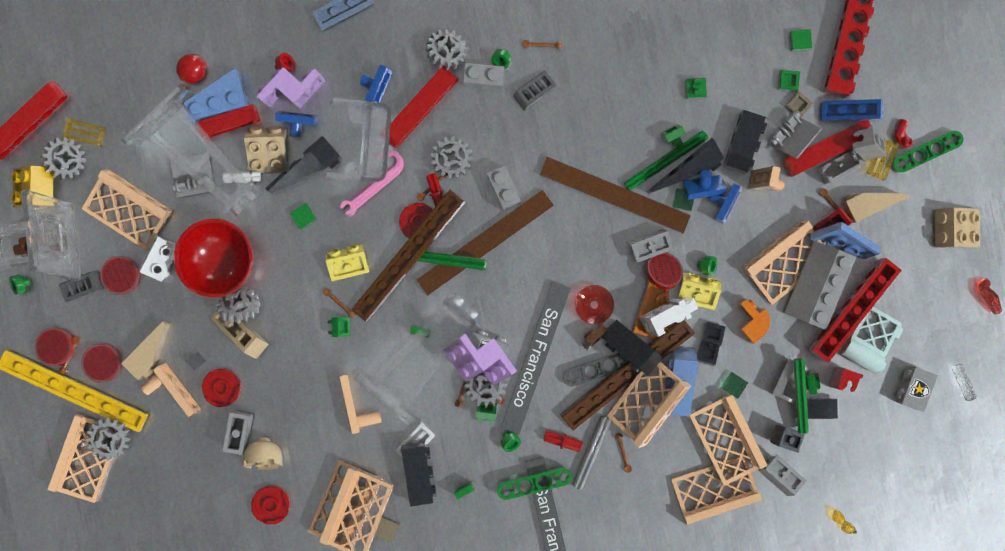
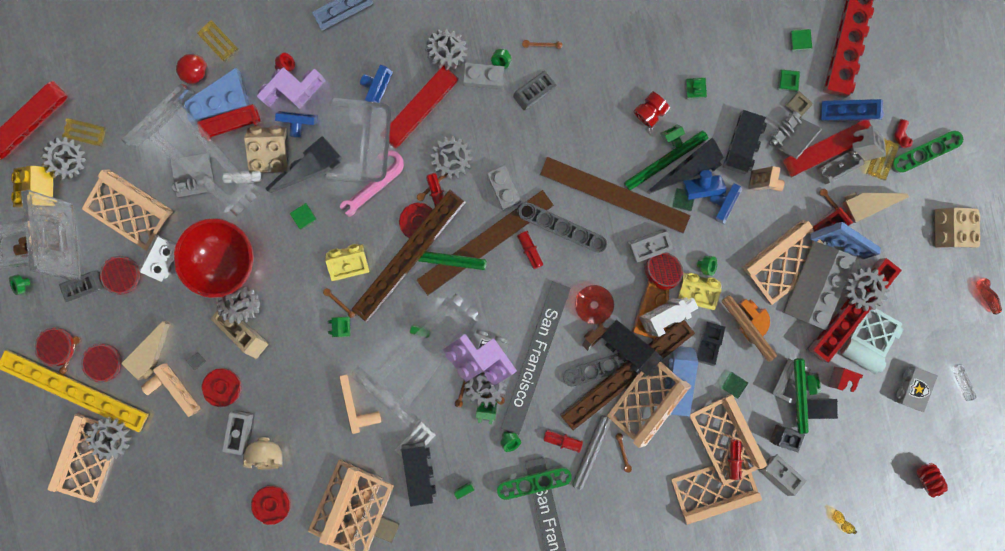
none -> clear yellow tile [197,20,239,62]
none -> dark grey beam [517,202,607,253]
none -> red axle [517,231,543,269]
none -> red wheel [633,91,670,128]
none -> medium nougat axle [722,295,777,362]
none -> red axle [728,440,744,480]
none -> light grey gear [844,268,890,311]
none -> red gear [917,463,948,498]

